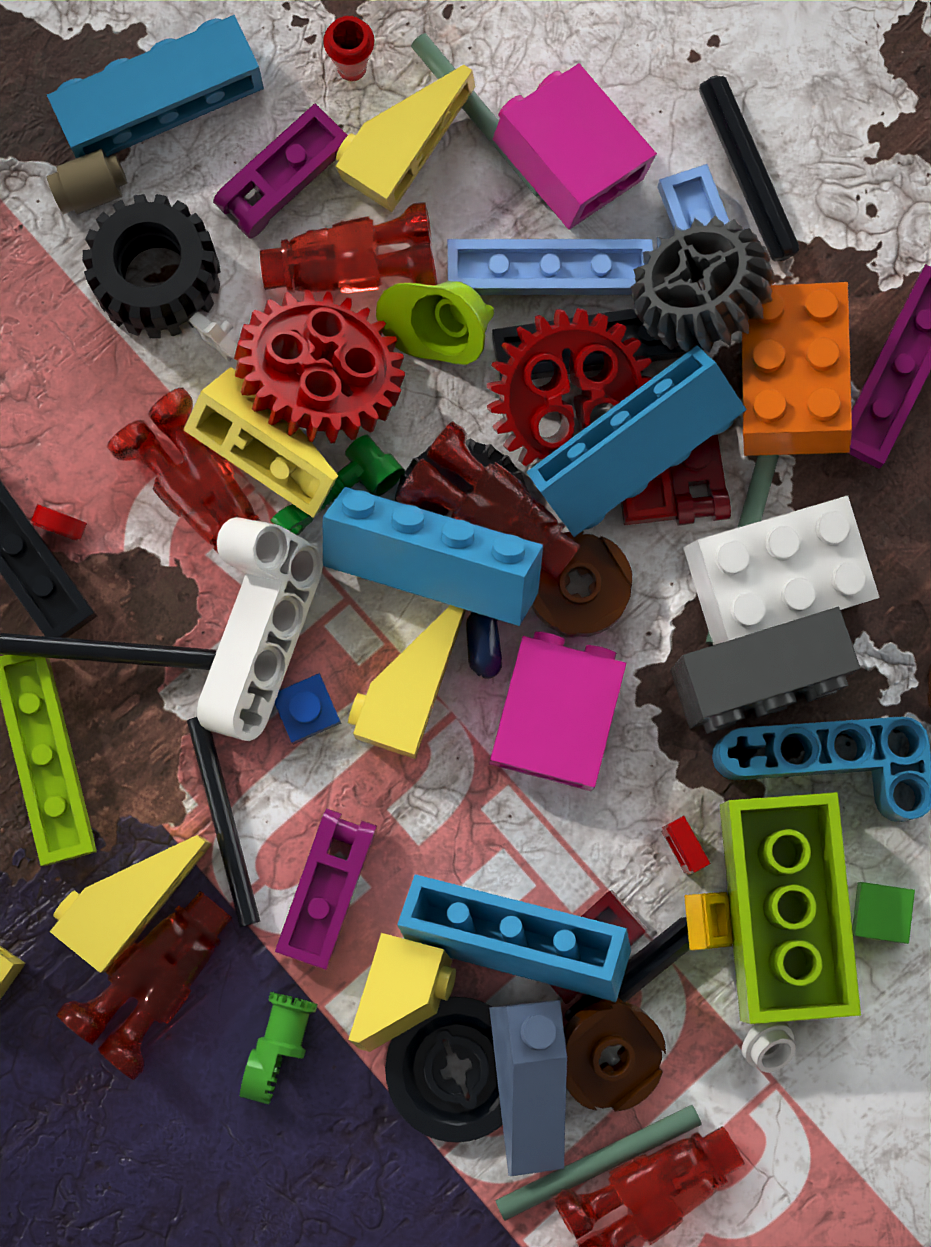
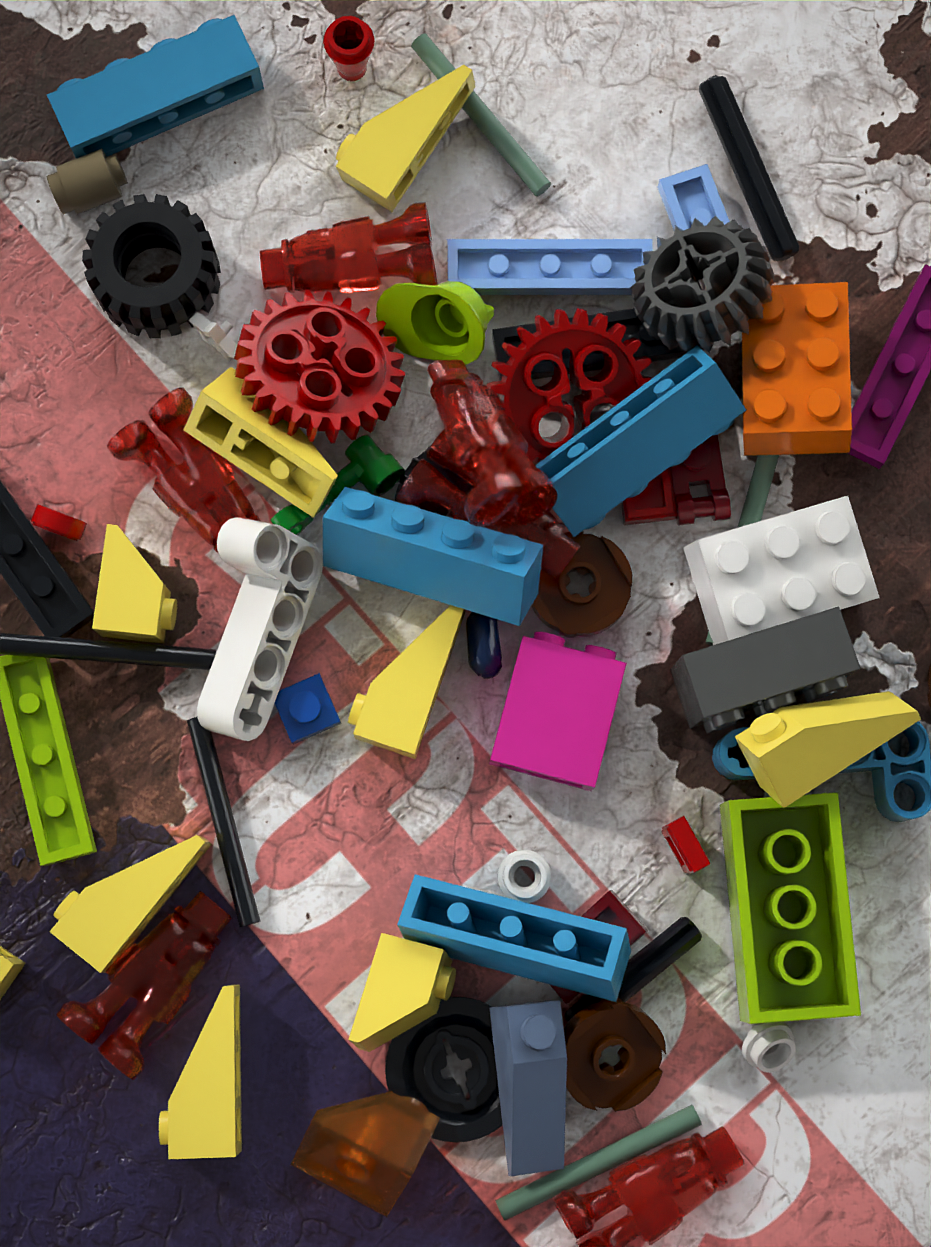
magenta plate [213,103,348,239] -> none
bright green connector [239,992,318,1105] -> none
magenta plate [275,808,377,970] -> none
dark pink brick [492,63,657,230] -> none
yellow tile [684,892,733,950] -> none
bright green tile [852,882,915,944] -> none
none -> light yellow slope [92,524,177,643]
none -> light yellow slope [159,985,242,1159]
none -> clear orange slope [290,1091,440,1217]
none -> clear red piece [427,360,558,526]
none -> white plate [497,850,551,903]
none -> light yellow slope [735,691,921,808]

